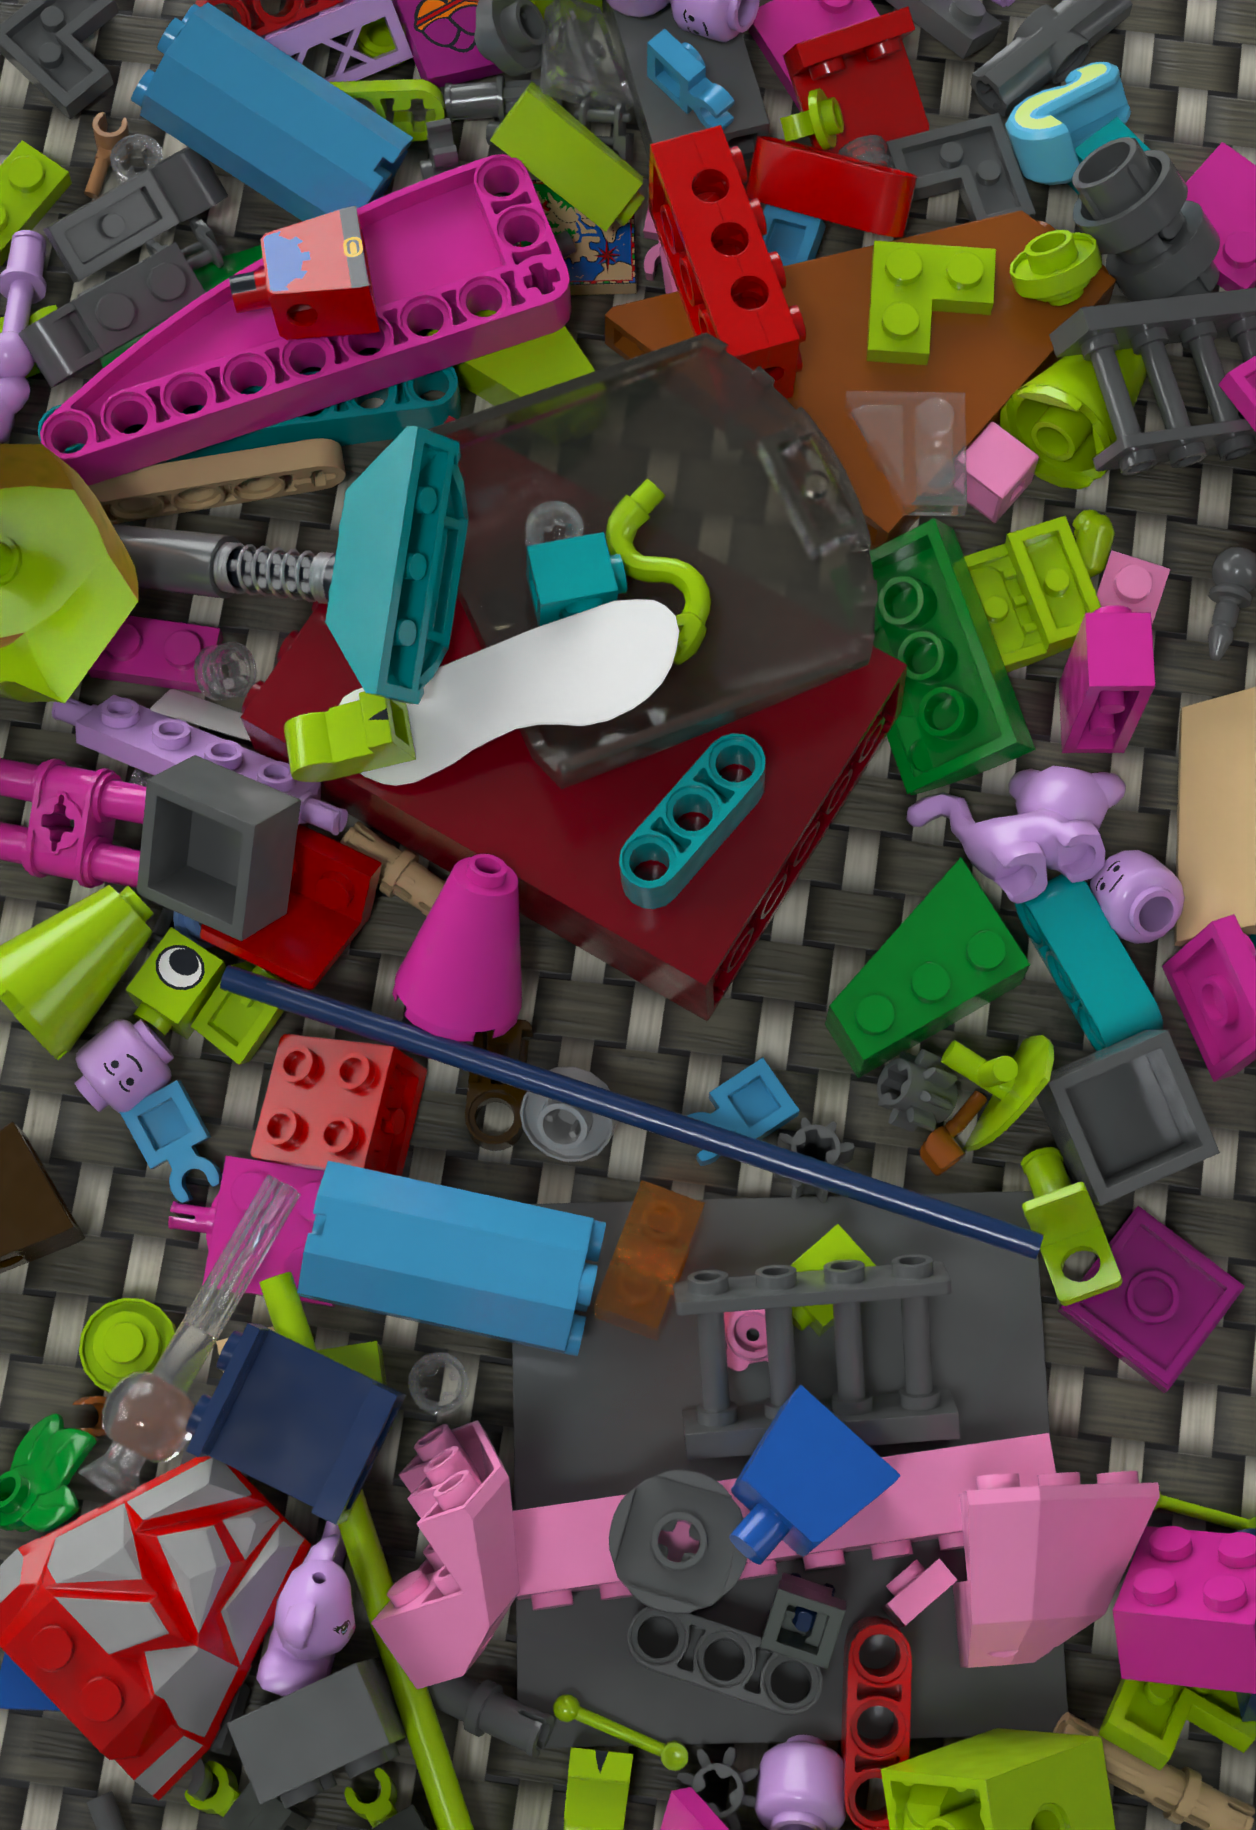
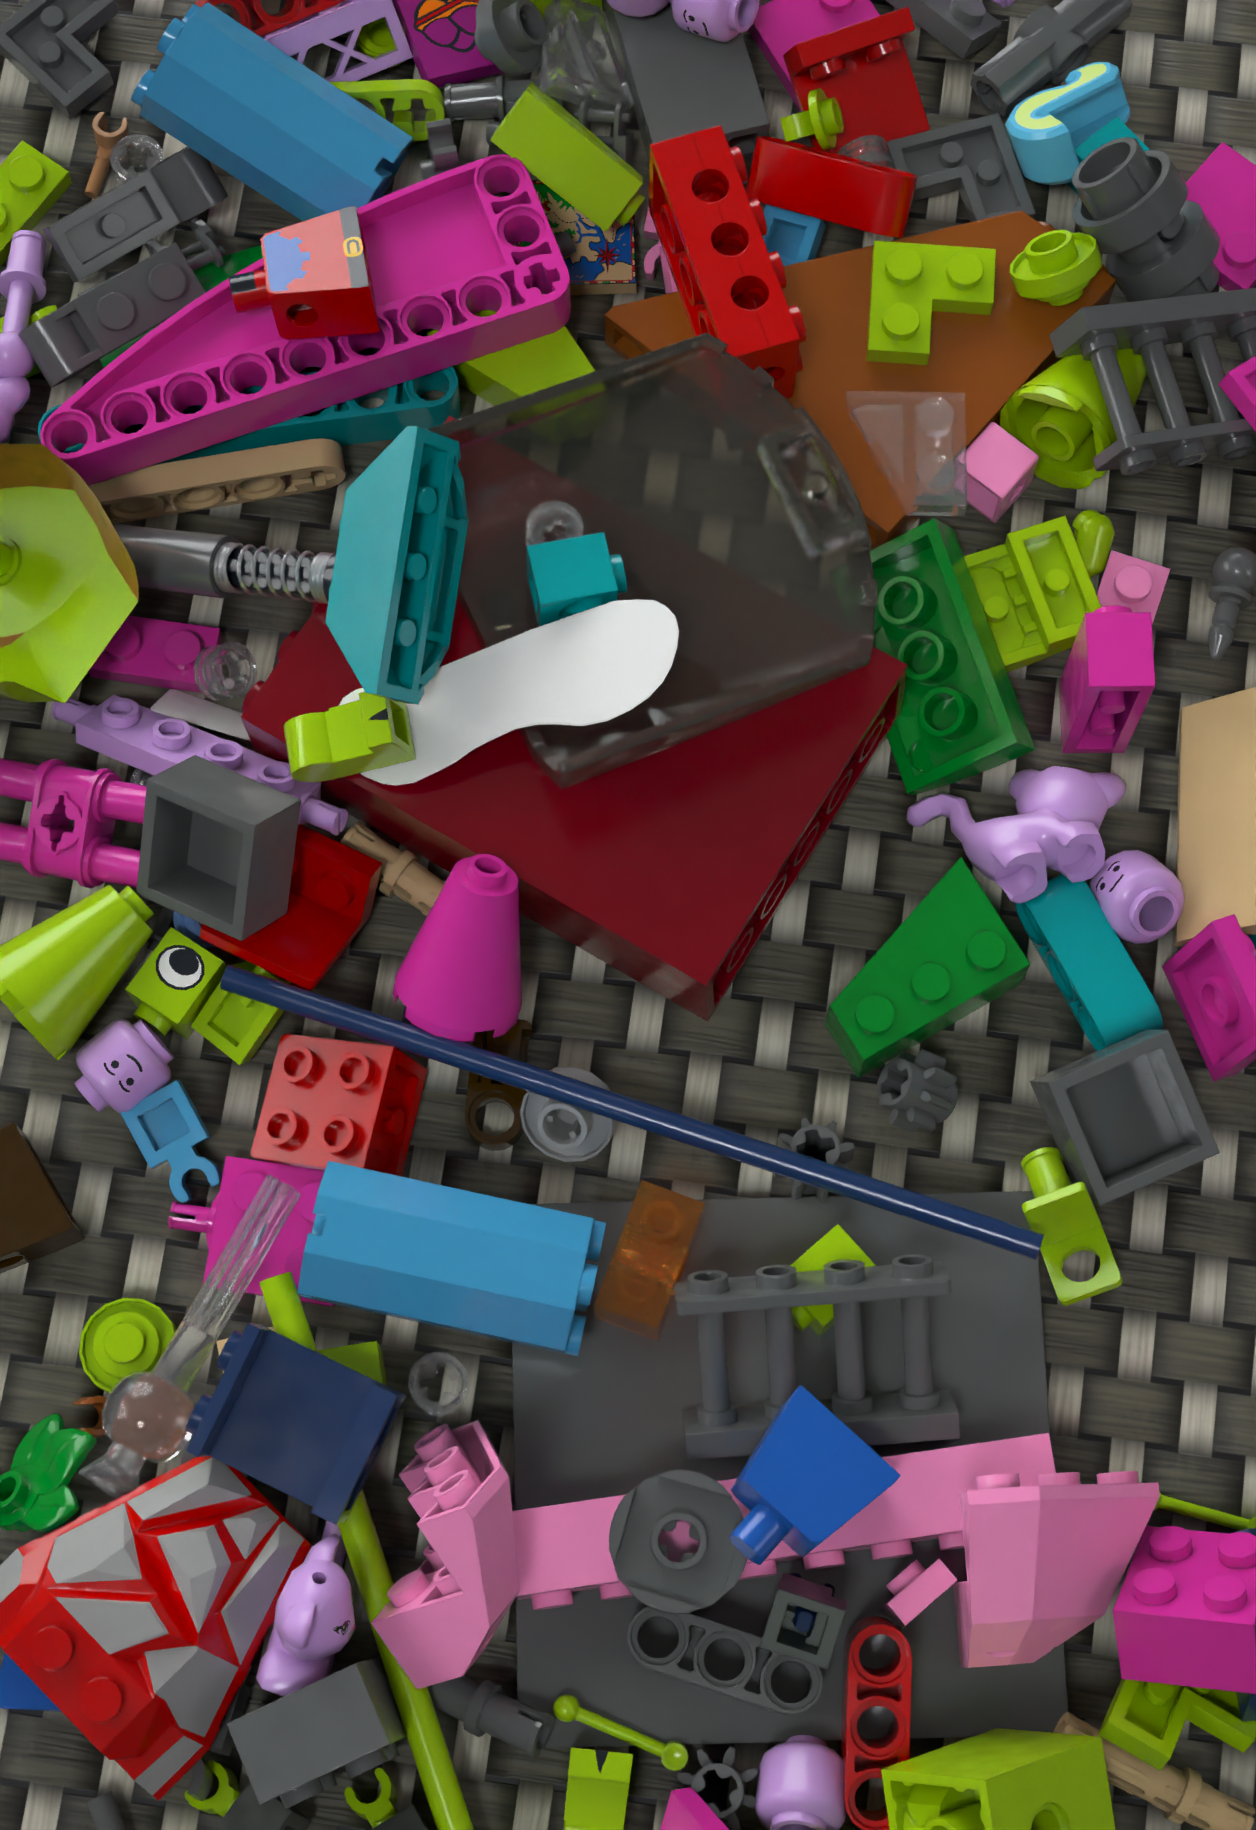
lime animal [606,478,711,665] -> none
teal beam [619,733,765,909] -> none
dark azure plate [647,29,735,130] -> none
dark azure plate [688,1058,800,1166] -> none
bright pink plate [724,1309,768,1372] -> none
dark orange hand [919,1091,987,1176] -> none
lime shield [941,1035,1054,1152] -> none
magenta tile [1058,1206,1245,1393] -> none

